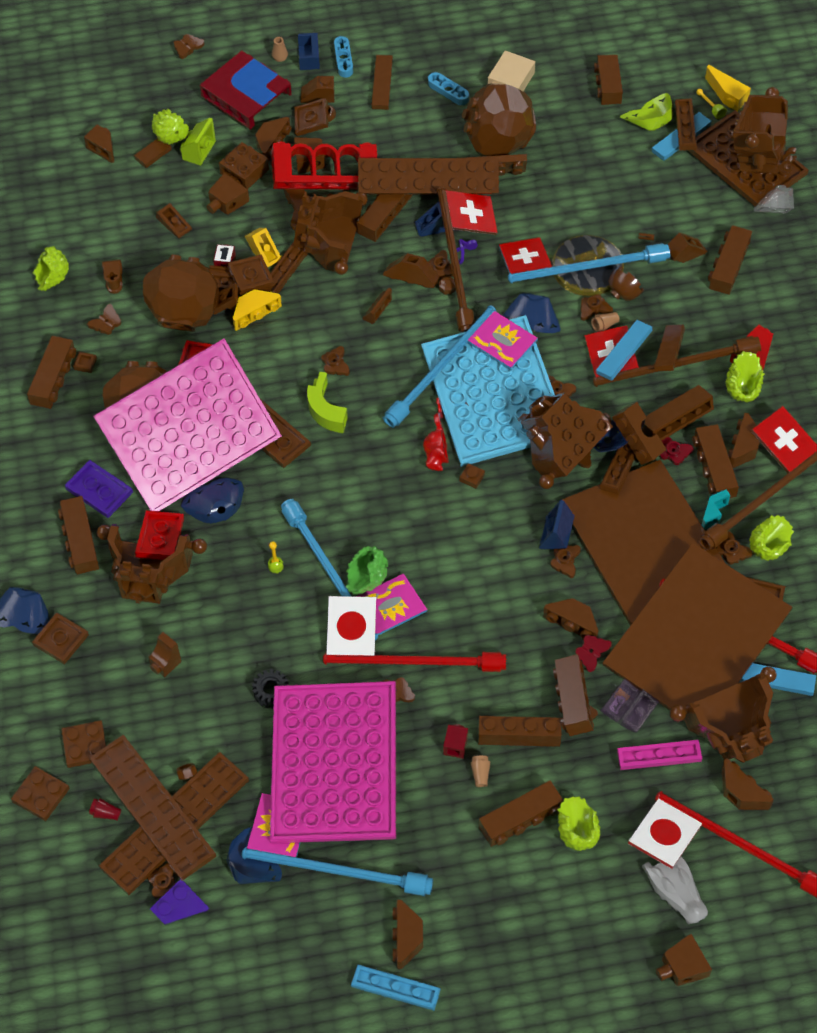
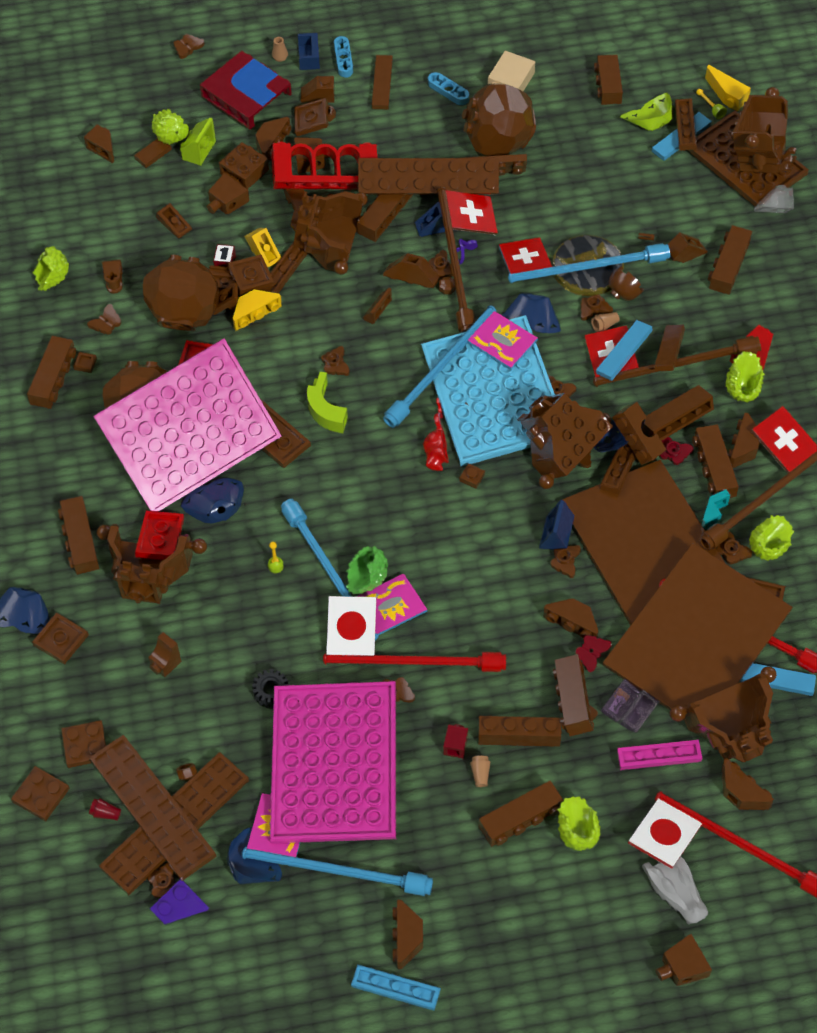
dark purple plate [65,460,133,518] -> none

